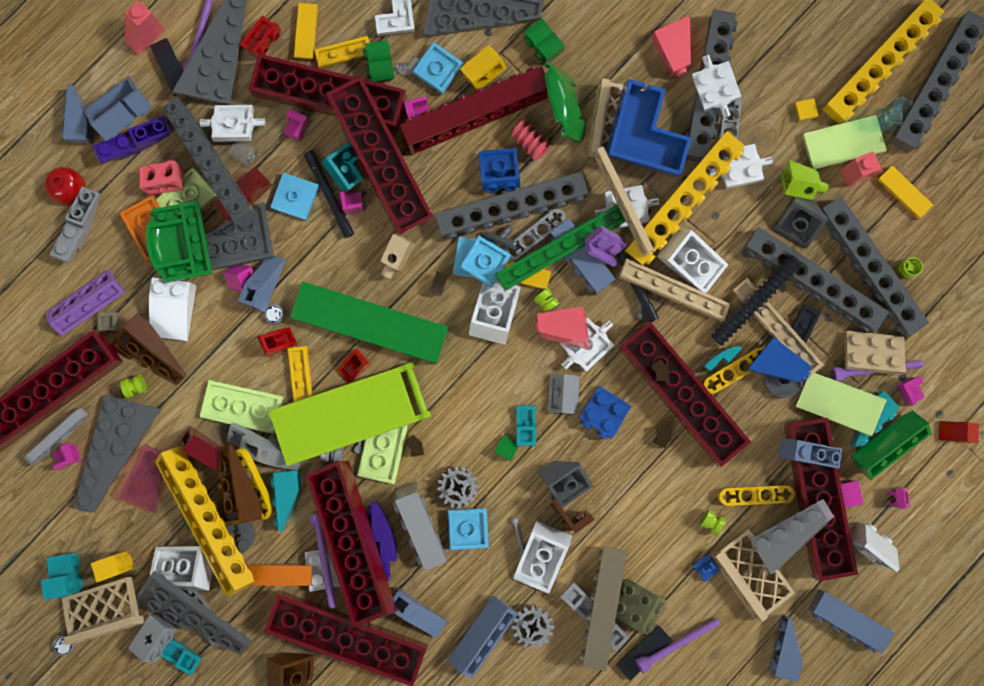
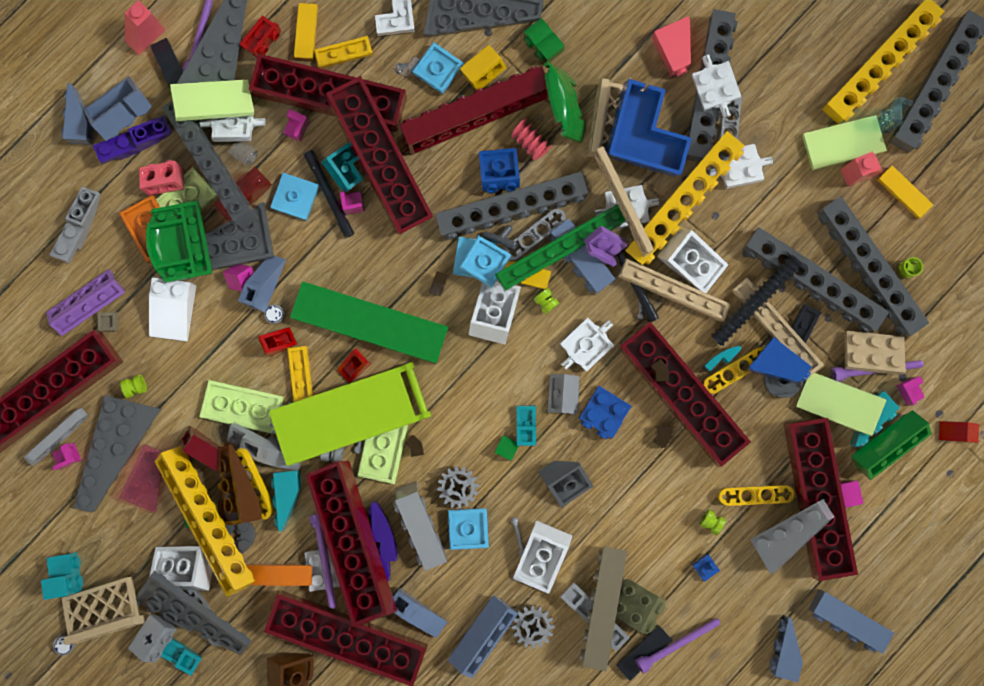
red cylinder [44,167,86,206] -> none
yellow brick [91,551,133,582] -> none
reddish brown wedge [110,313,186,385] -> none
green brick [363,40,395,82] -> none
tan torso [380,234,416,279] -> none
dark pink panel [404,96,429,119] -> none
coral slope [535,306,590,349] -> none
reddish brown bracket [550,497,595,534] -> none
tan fence [710,529,795,622] -> none
dark grey slope [774,197,828,249] -> none
sand blue slope [778,438,842,468] -> none
lime torso [781,160,829,200] -> none
yellow tile [794,98,819,122] -> none
white slope [850,522,900,572] -> none
dark pink tile [887,487,910,509] -> none
none -> yellowish green tile [170,79,254,121]

